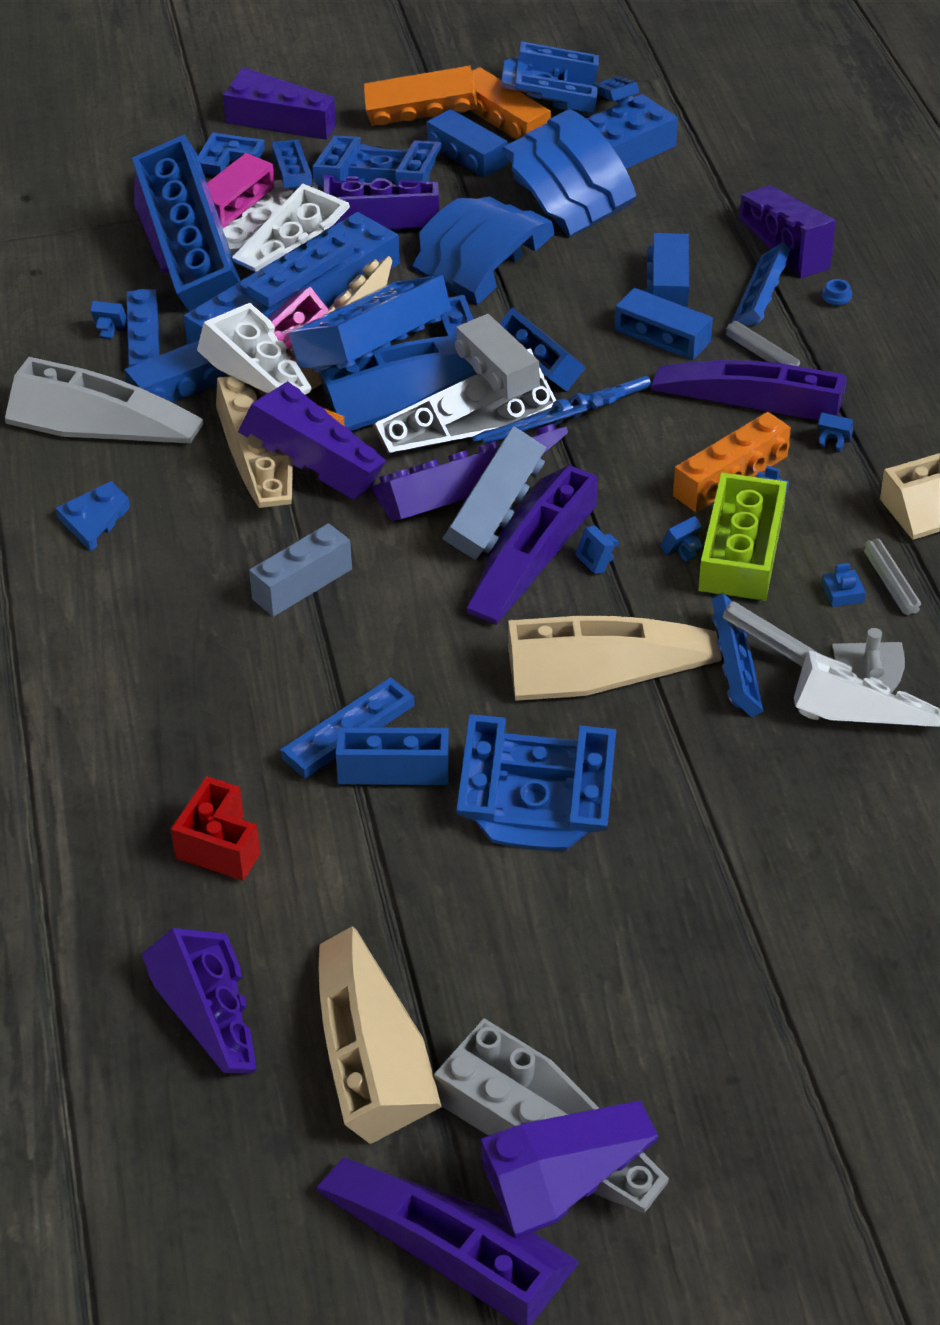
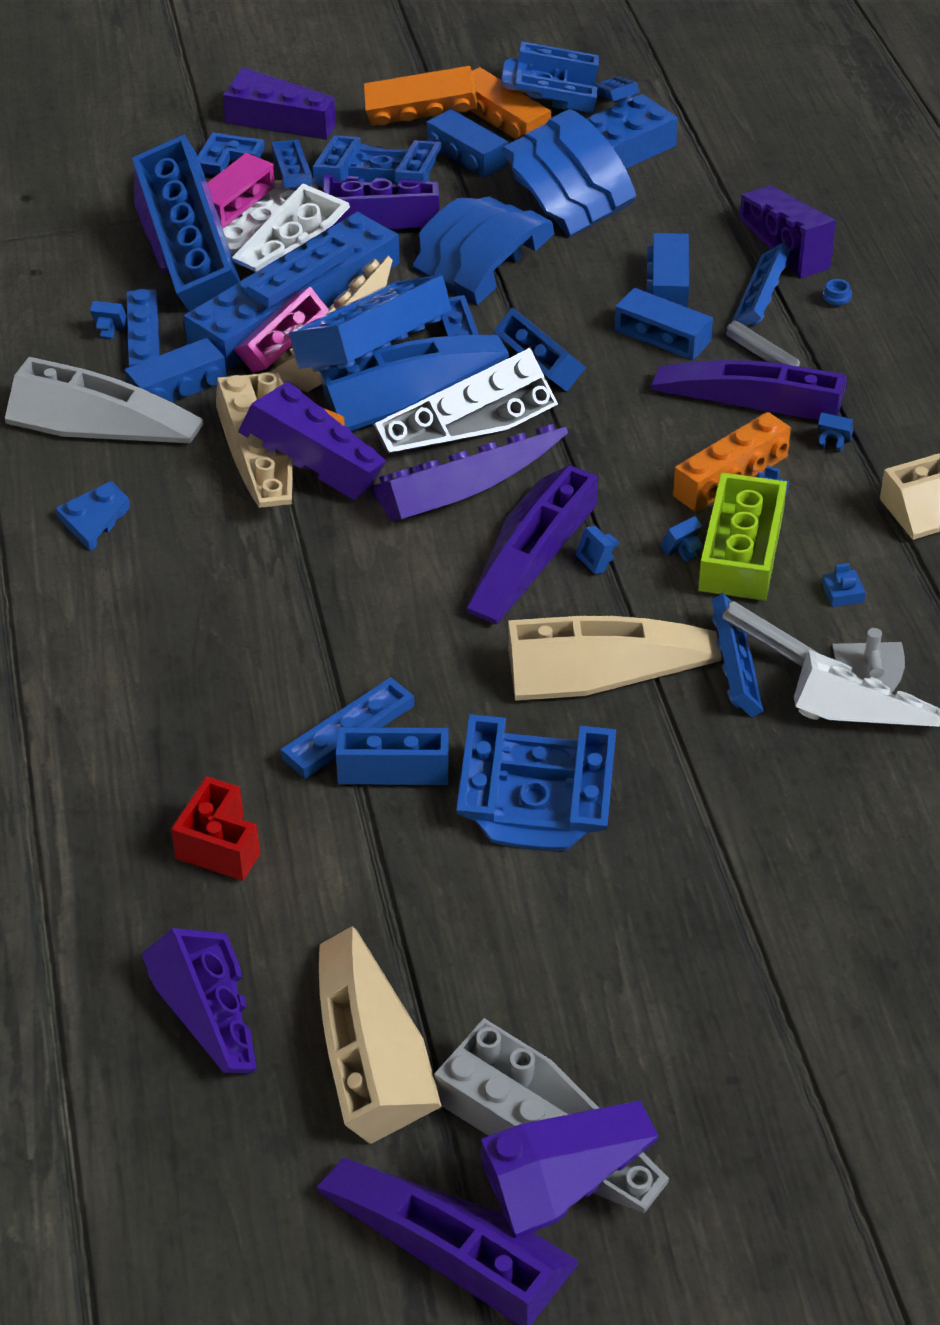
white wedge [197,303,311,395] -> none
sand blue brick [249,523,352,617] -> none
sand blue brick [442,426,547,560] -> none
light grey brick [455,314,540,400] -> none
blue sword [472,376,651,443] -> none
light grey axle [864,538,921,616] -> none

